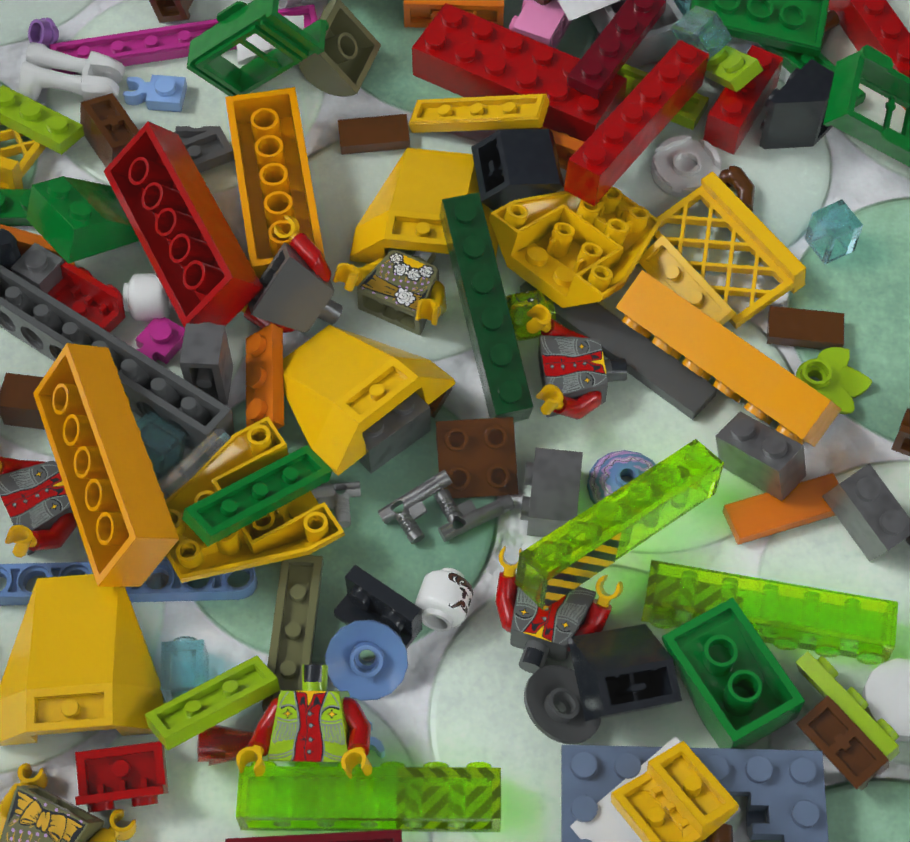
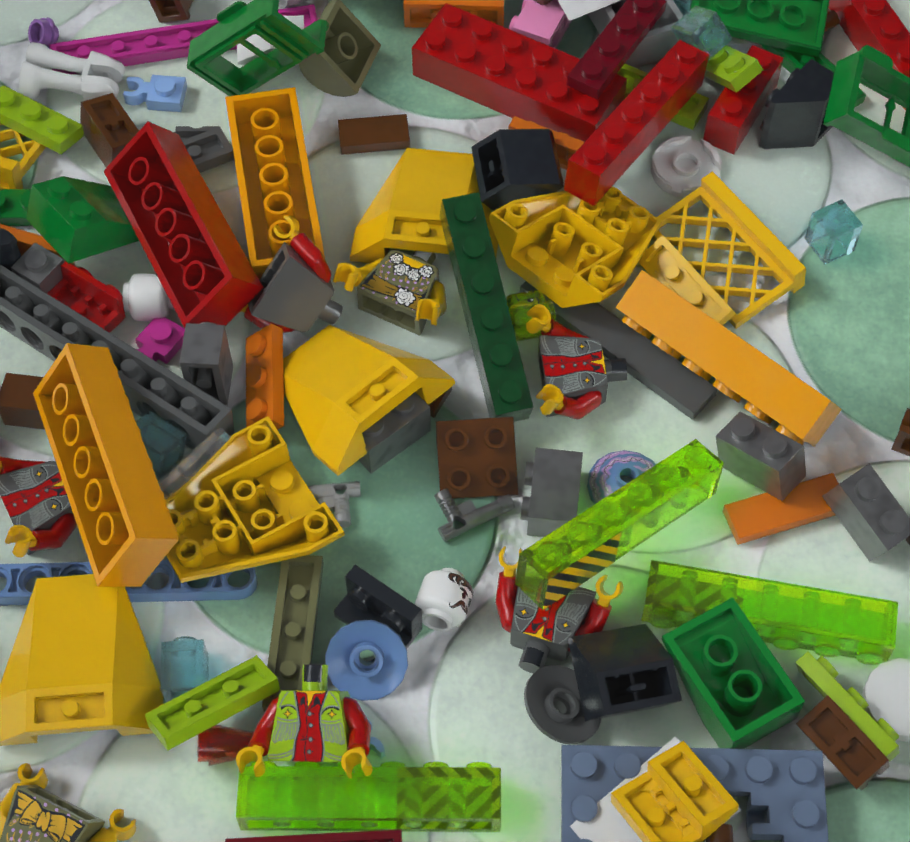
red bracket [75,741,169,813] -> none
green plate [182,445,333,547] -> none
flat silver hose [378,469,453,544] -> none
yellow tile [408,94,550,133] -> none
reddish brown arm [719,166,755,212] -> none
reddish brown tile [767,306,844,349] -> none
lime plate [796,347,872,414] -> none

